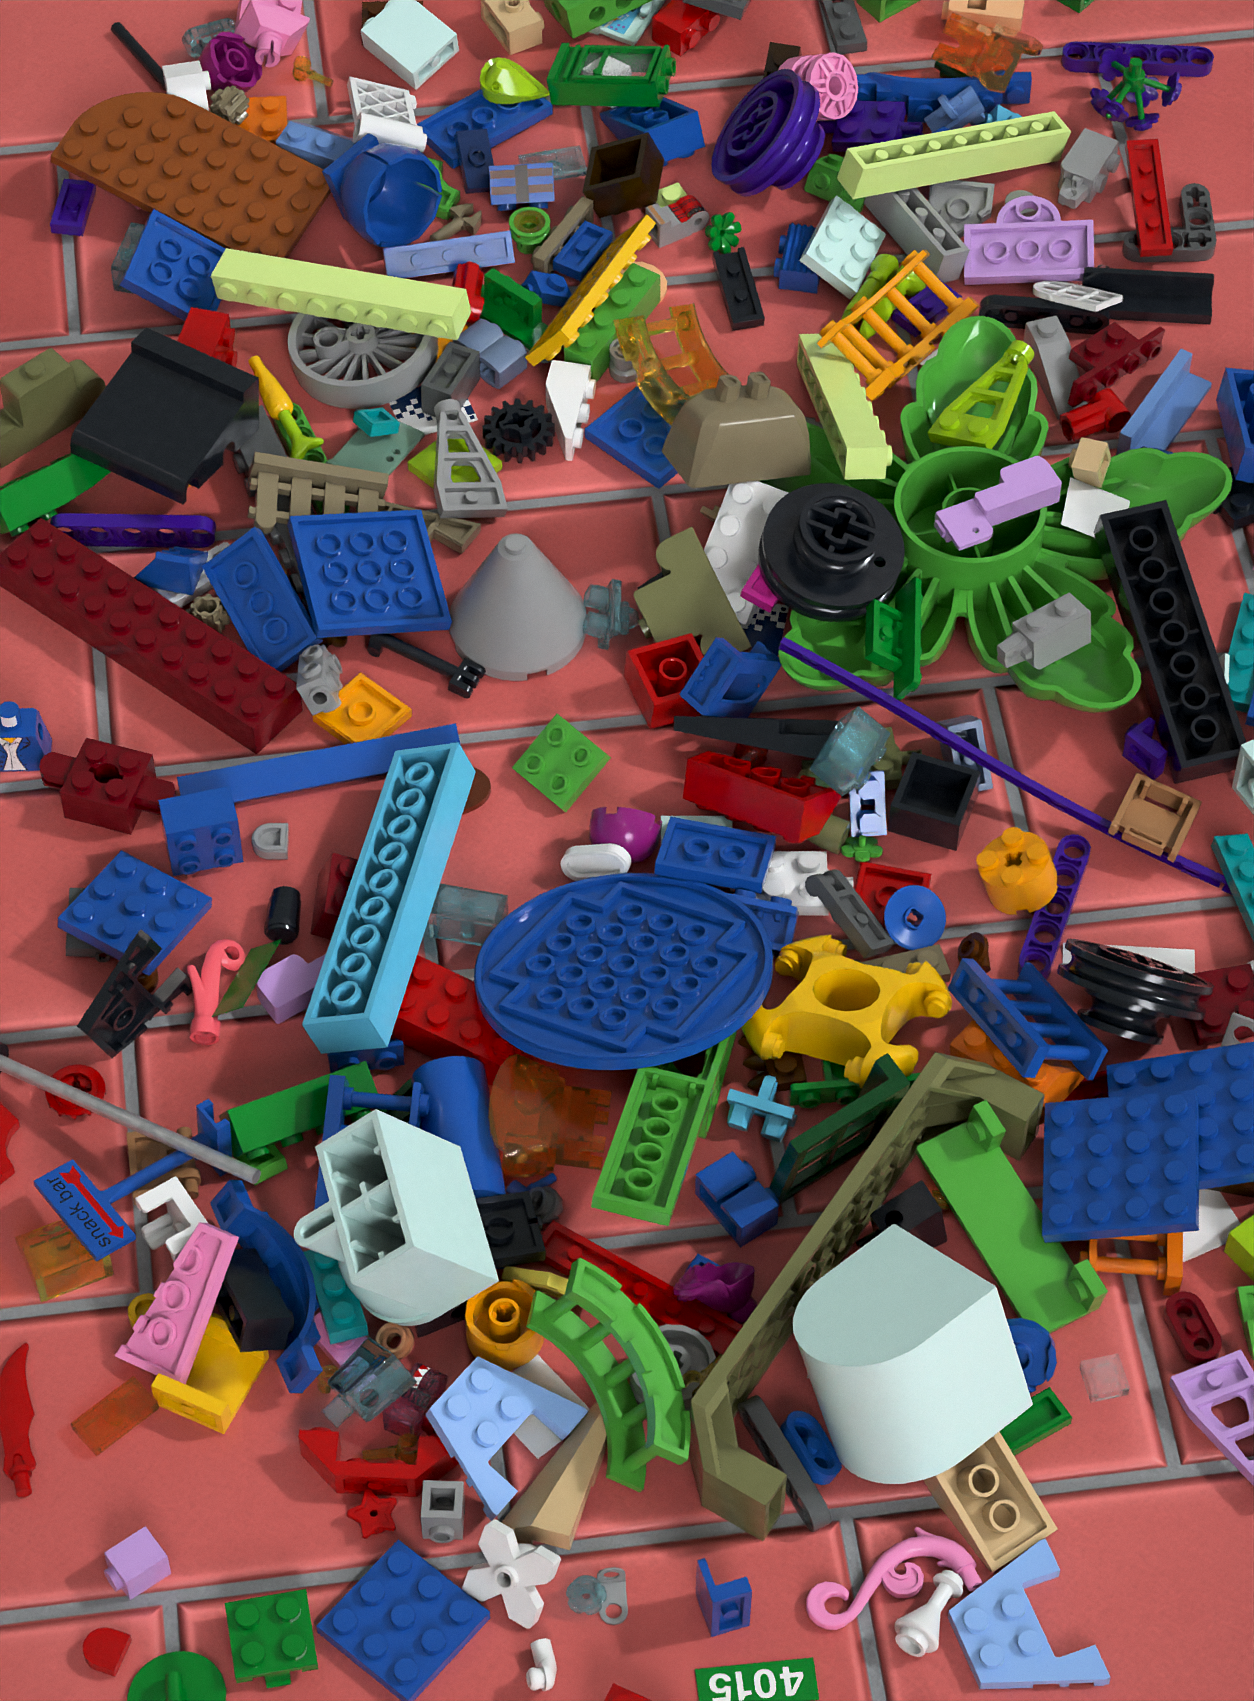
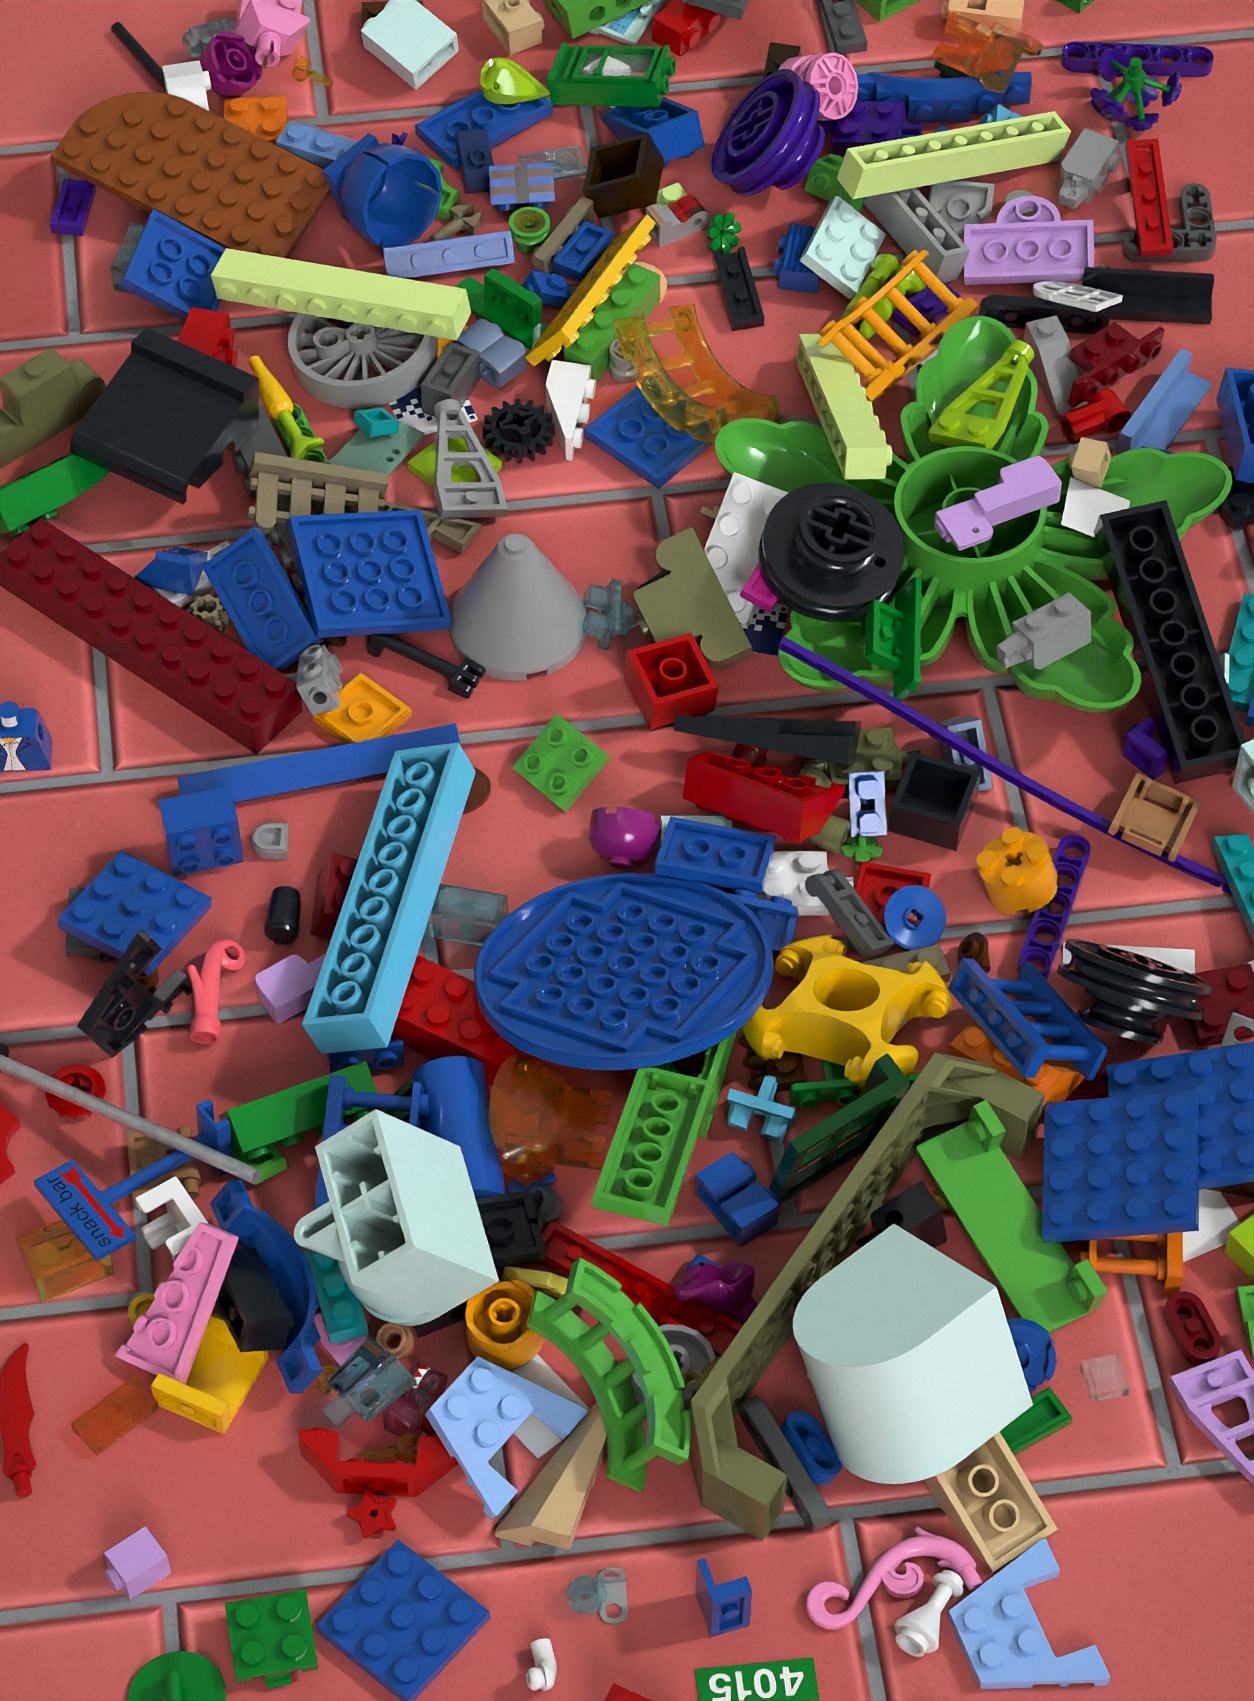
dark red brick [39,738,176,835] -> none
dark purple beam [50,513,216,548] -> none
red tile [83,1627,132,1677] -> none
dark tan gear [209,85,250,125] -> none
green sticker [212,939,282,1017] -> none
white piece [347,76,427,153] -> none
light grey brick [421,1480,465,1543] -> none
red piece [452,261,484,324] -> none
white plant [462,1519,561,1629] -> none
white tile [560,843,631,881] -> none
dark tan hips [662,372,811,488] -> none
blue panel [679,637,782,718] -> none
clear light blue brick [809,706,891,796] -> none
medium blue hips [924,86,986,133] -> none

